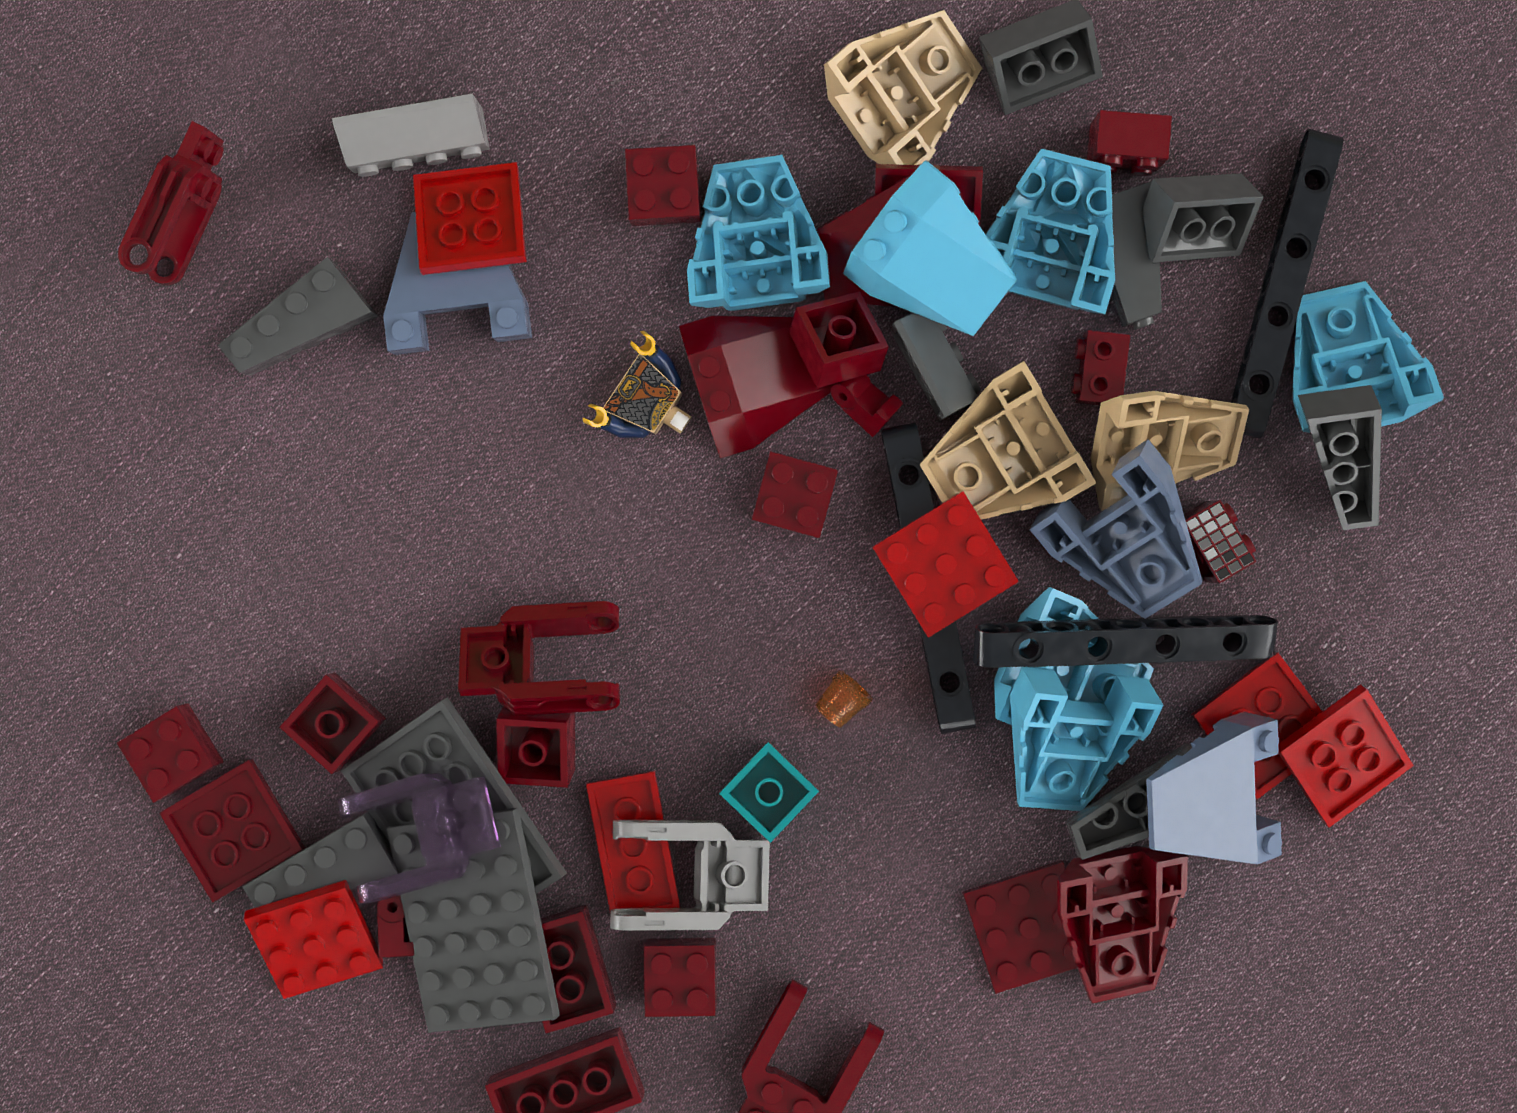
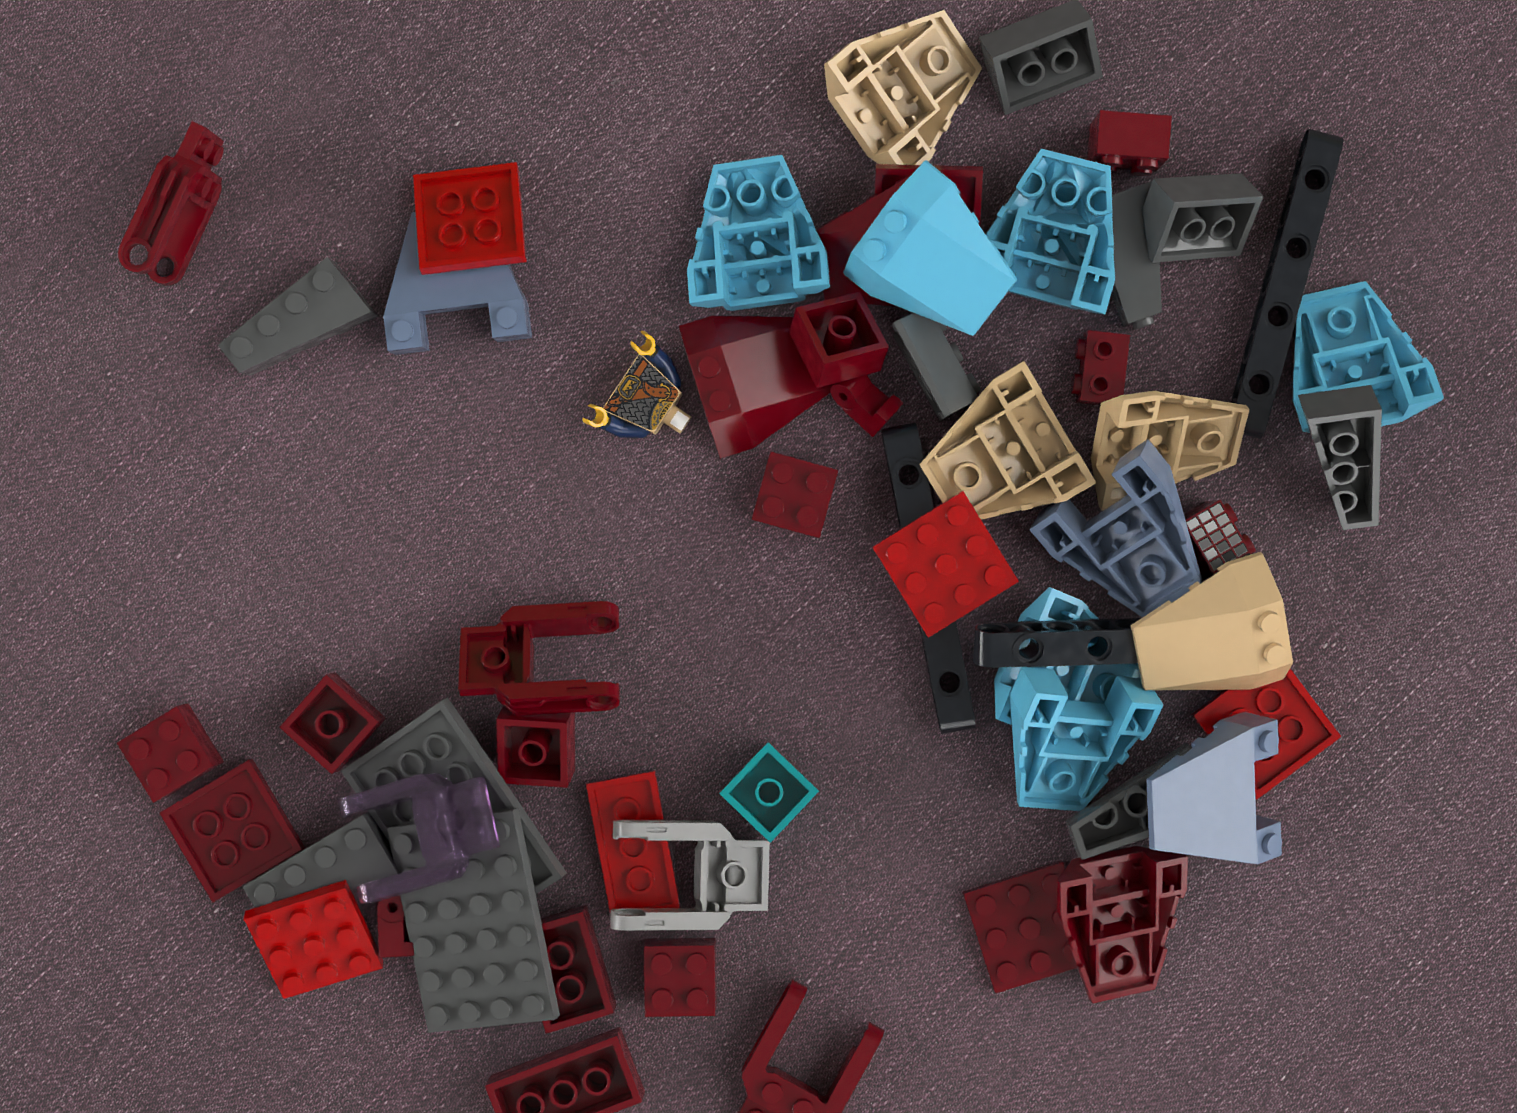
light grey slope [332,94,490,177] -> none
dark red brick [625,145,701,226] -> none
clear orange piece [815,670,873,728] -> none
red plate [1278,684,1414,828] -> none
none -> tan wedge [1131,552,1293,690]

